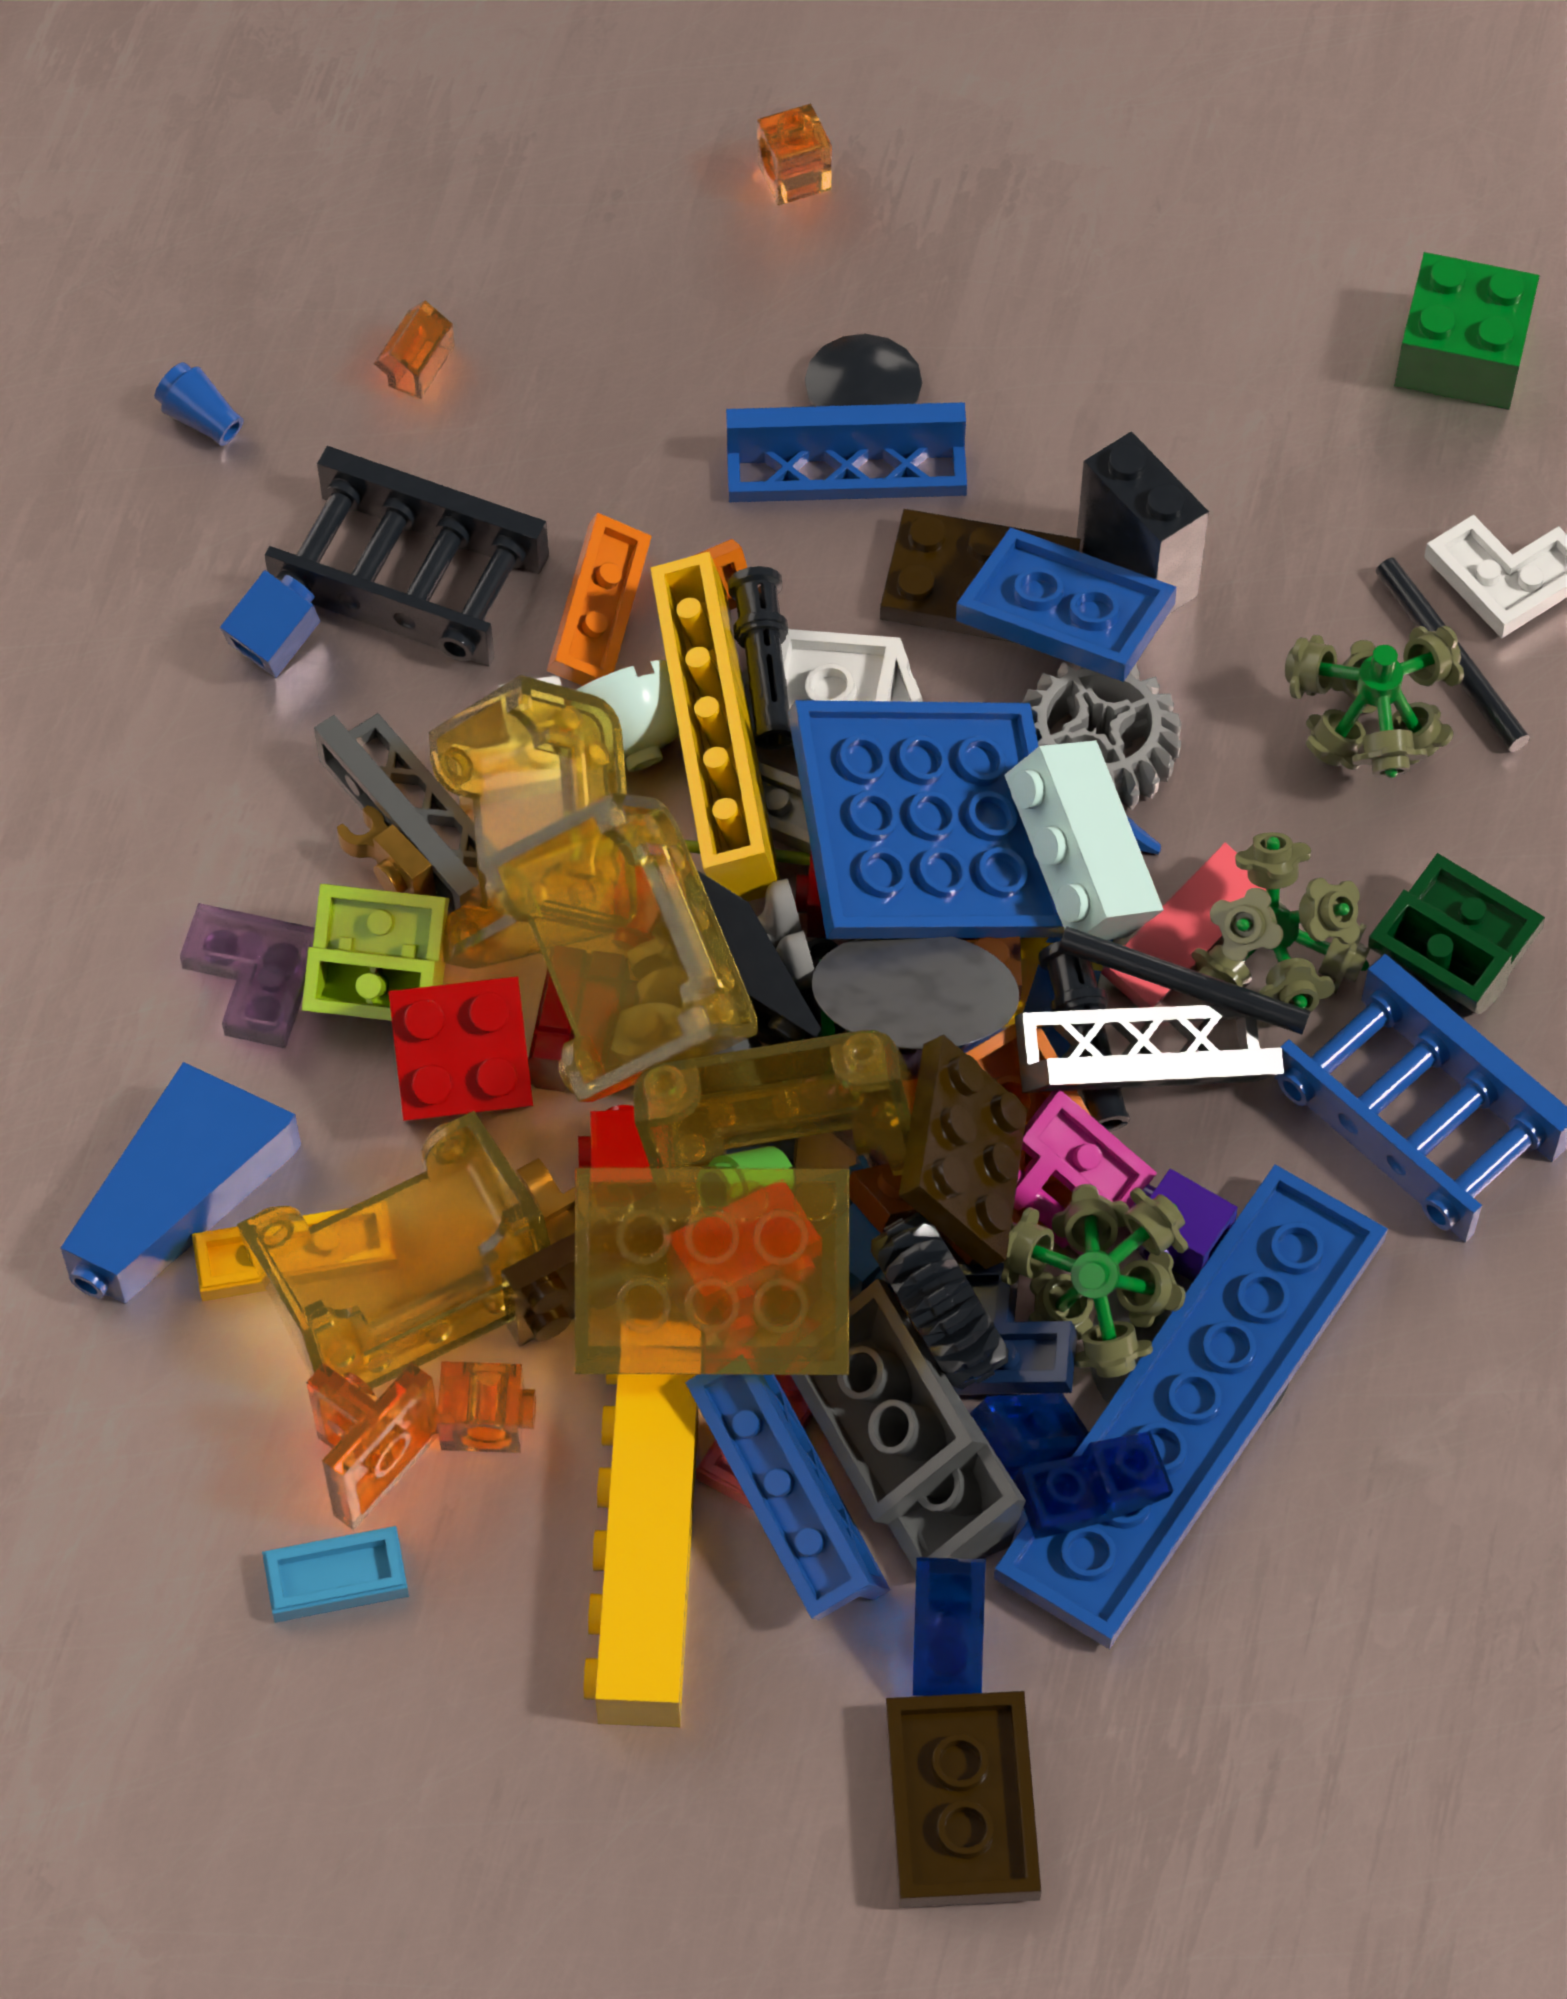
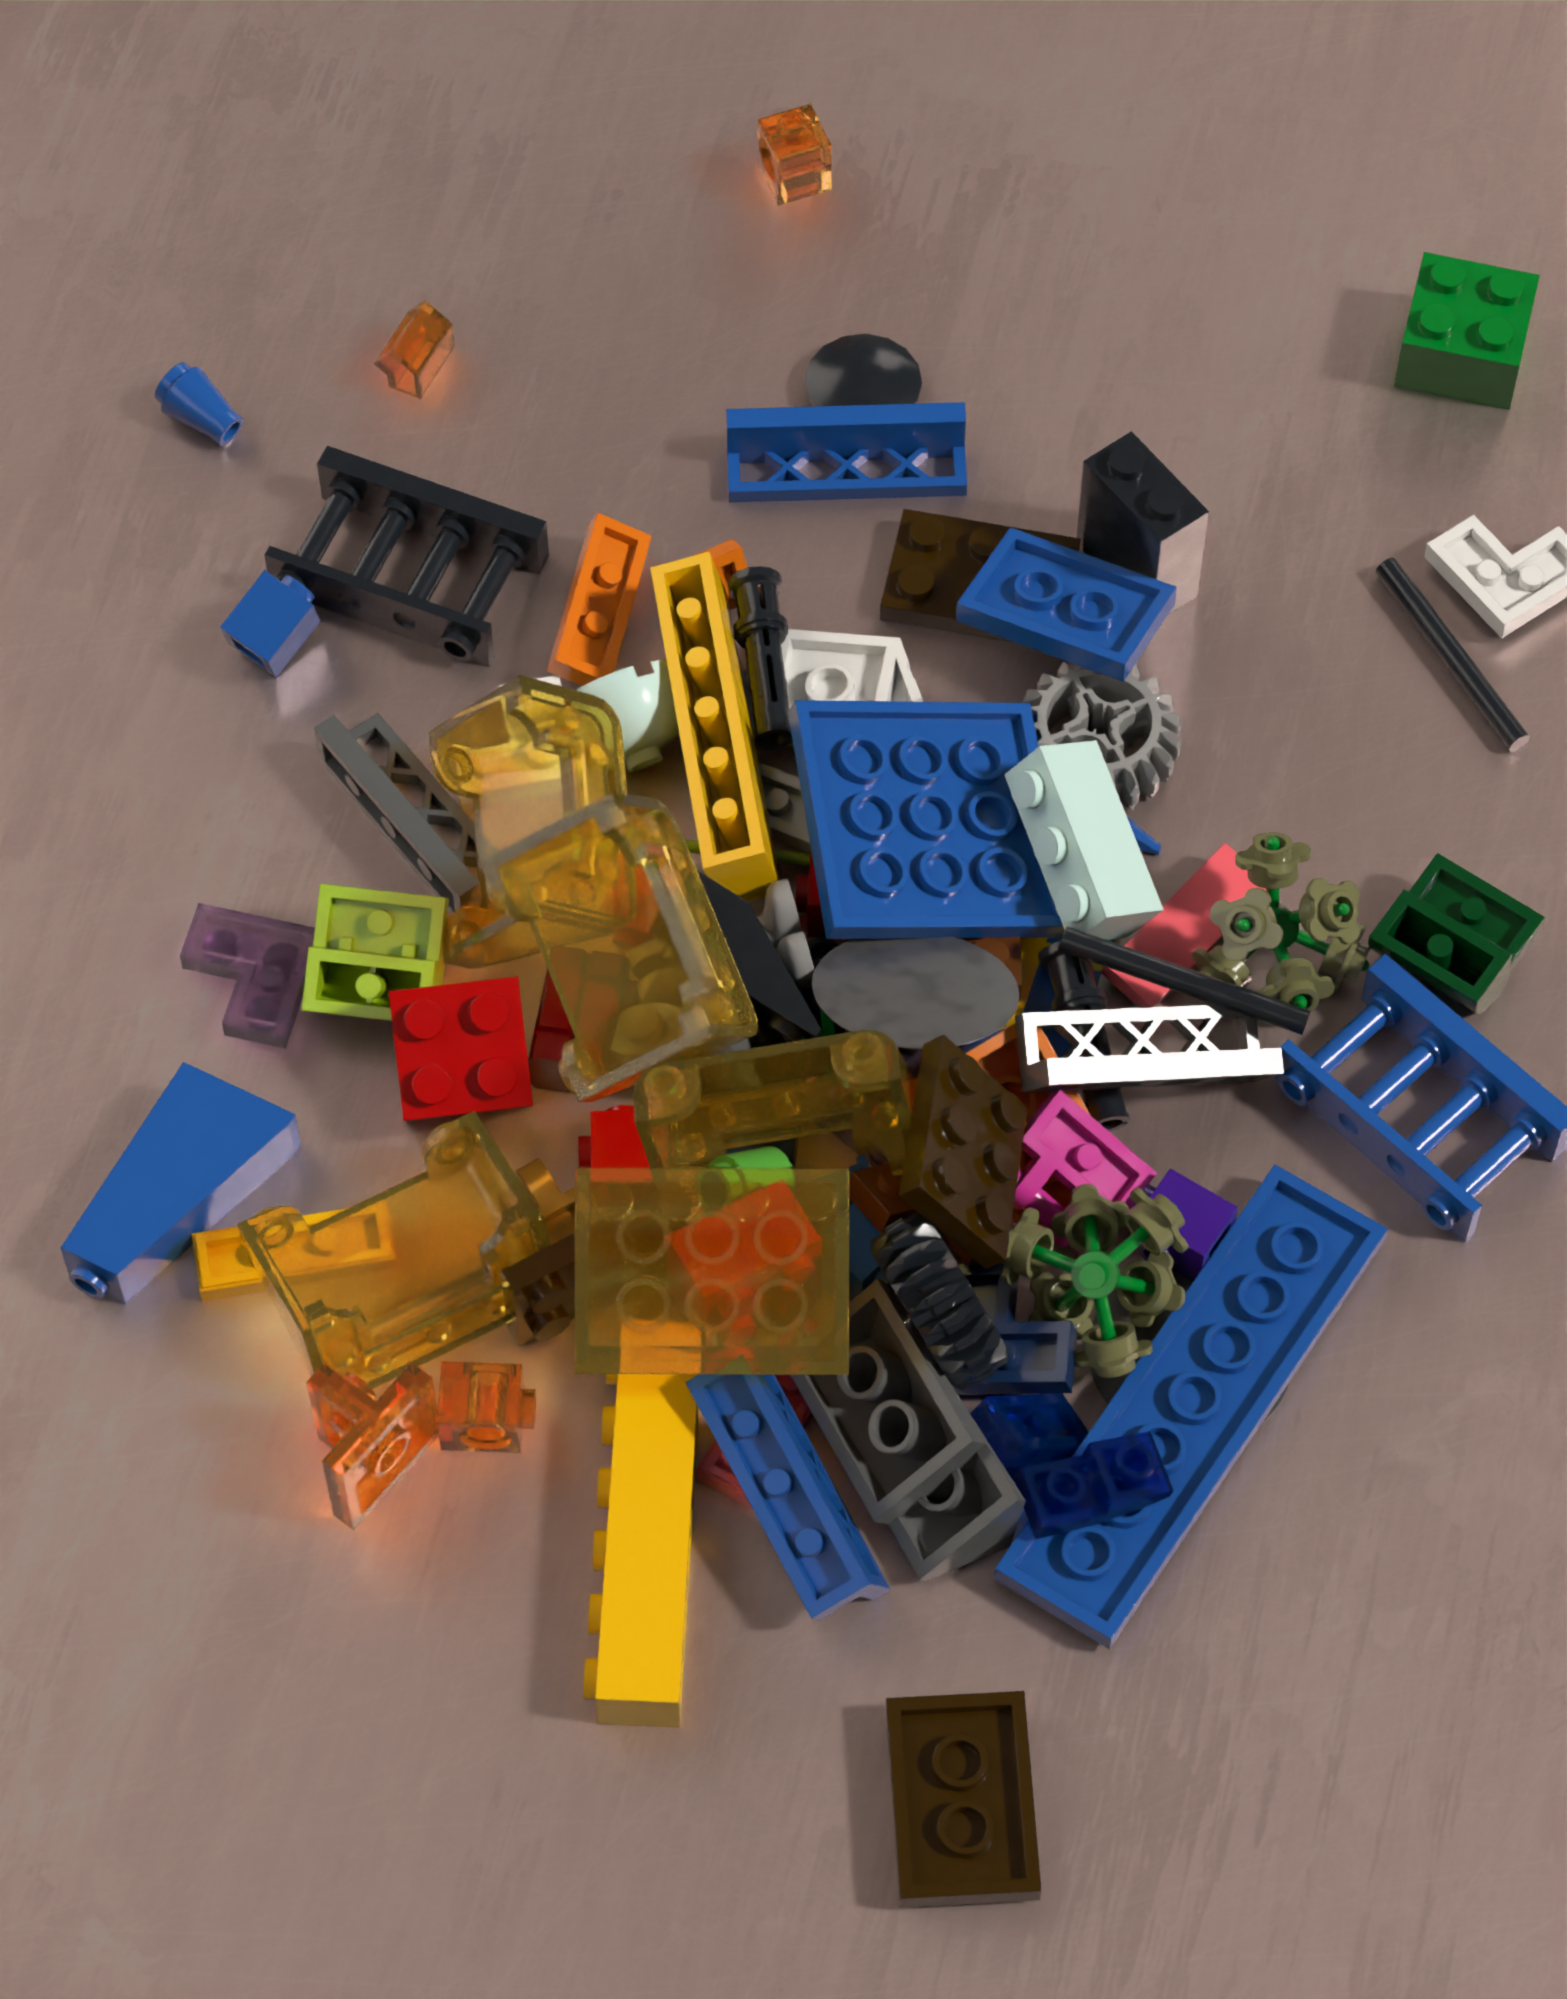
dark azure tile [262,1526,409,1623] -> none
pearl gold plate [337,805,436,896] -> none
clear blue slope [912,1557,986,1696] -> none
olive plant [1285,626,1464,778] -> none

